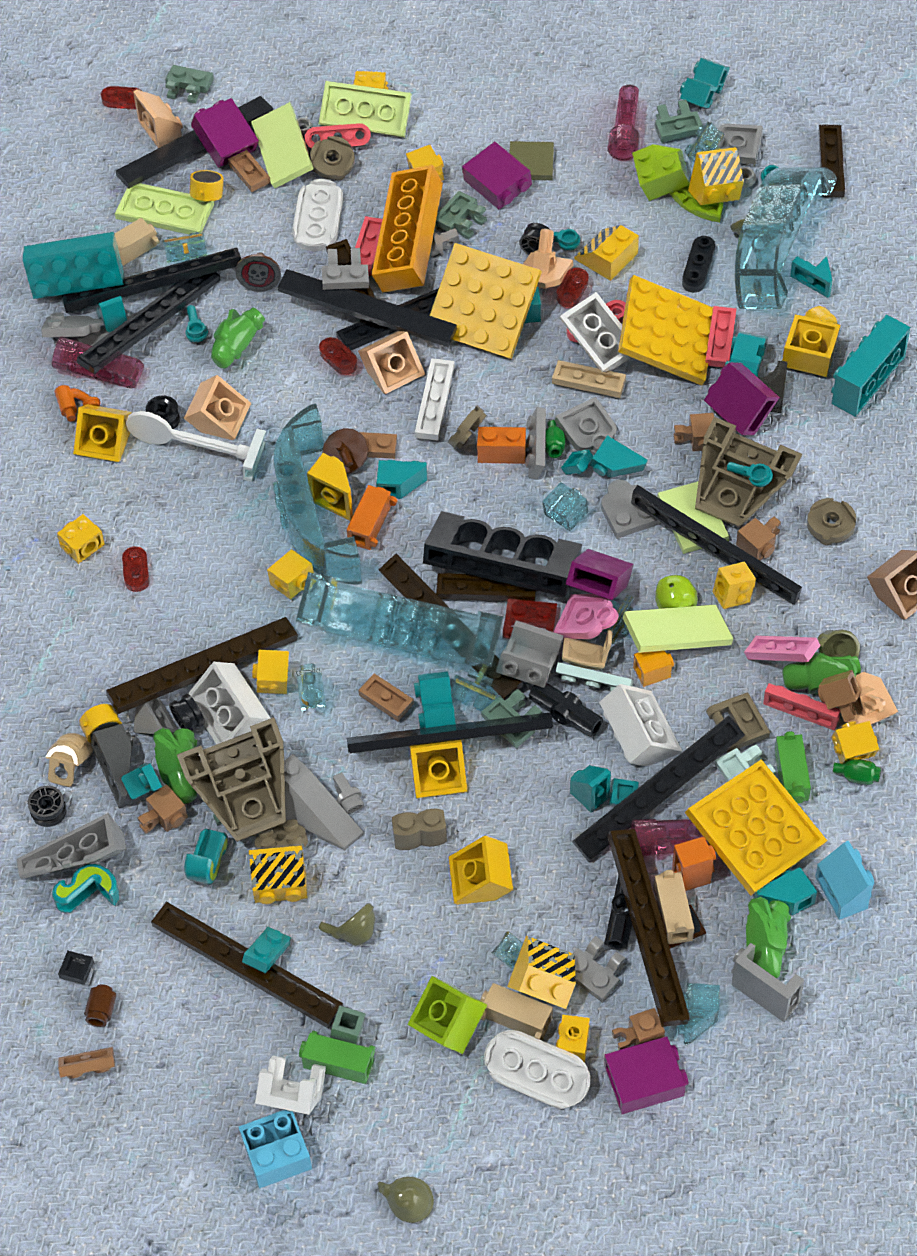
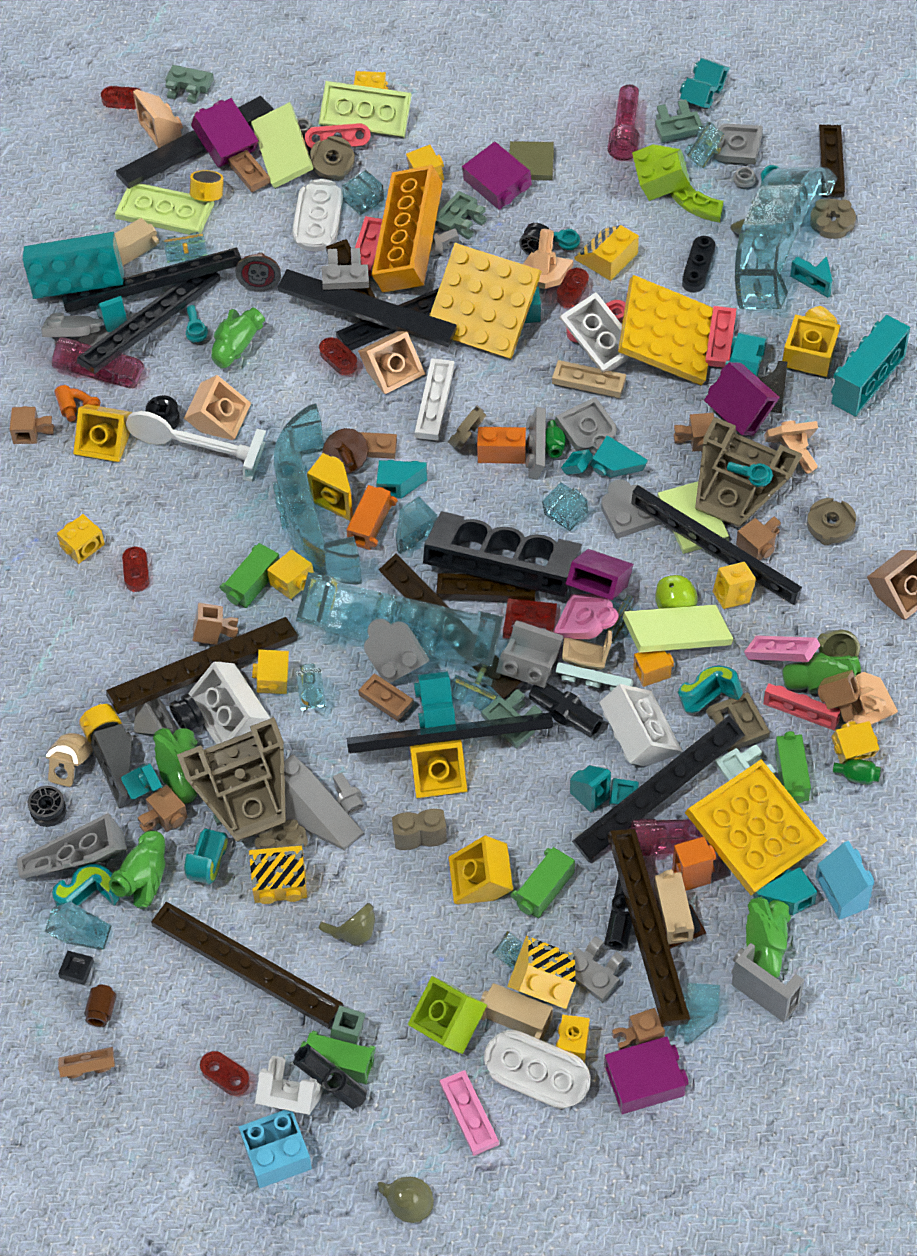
teal plate [242,927,291,973] -> none
slope [688,147,744,205] -> none
none -> medium nougat brick [10,406,54,444]
none -> clear light blue slope [44,902,112,950]
none -> bright green animal [109,830,165,909]
none -> medium nougat brick [192,603,238,645]
none -> clear red plate [200,1051,250,1096]
none -> bright green brick [219,543,280,608]
none -> black piece [293,1044,368,1110]
none -> clear light blue head [342,170,384,215]
none -> light grey plate [364,618,430,683]
none -> clear light blue slope [396,497,437,554]
none -> bright pink plate [440,1070,499,1156]
none -> bright green brick [510,847,575,919]
none -> teal animal [678,665,743,713]
none -> light nougat piece [764,420,818,474]
none -> dark tan plate [810,199,856,239]

